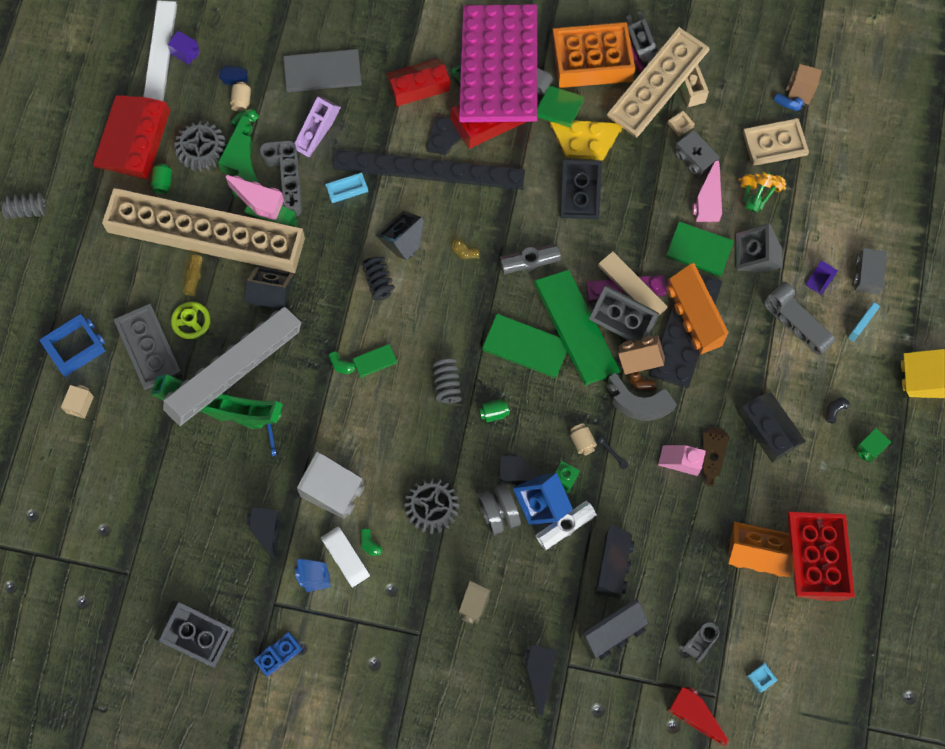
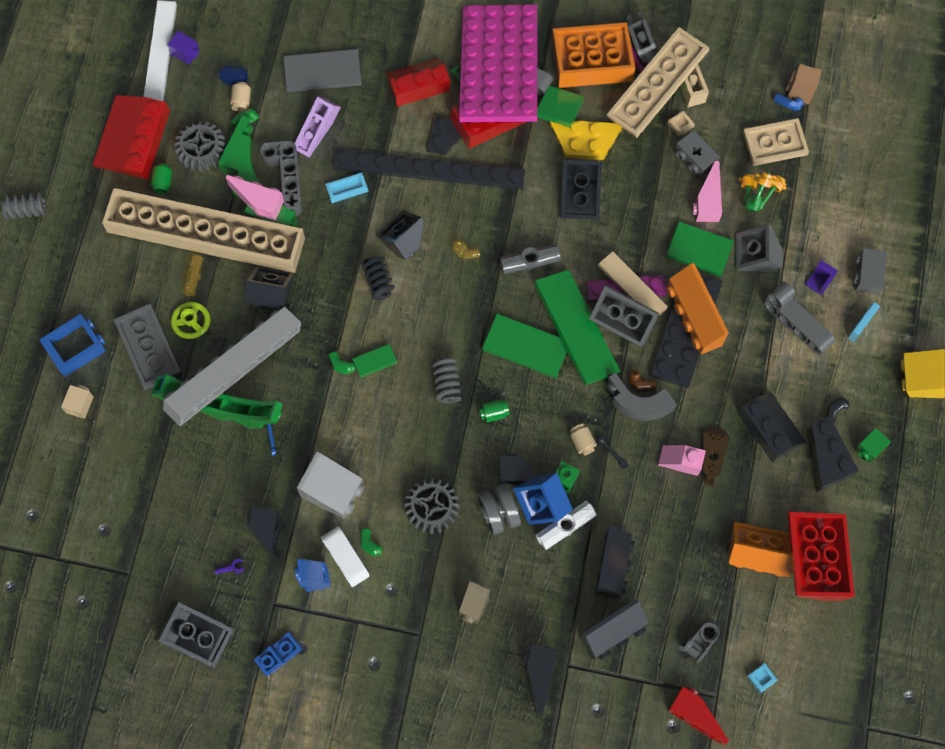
medium nougat brick [618,336,665,374] -> none
none -> dark purple hand [215,559,244,574]
none -> black wedge [807,417,859,492]

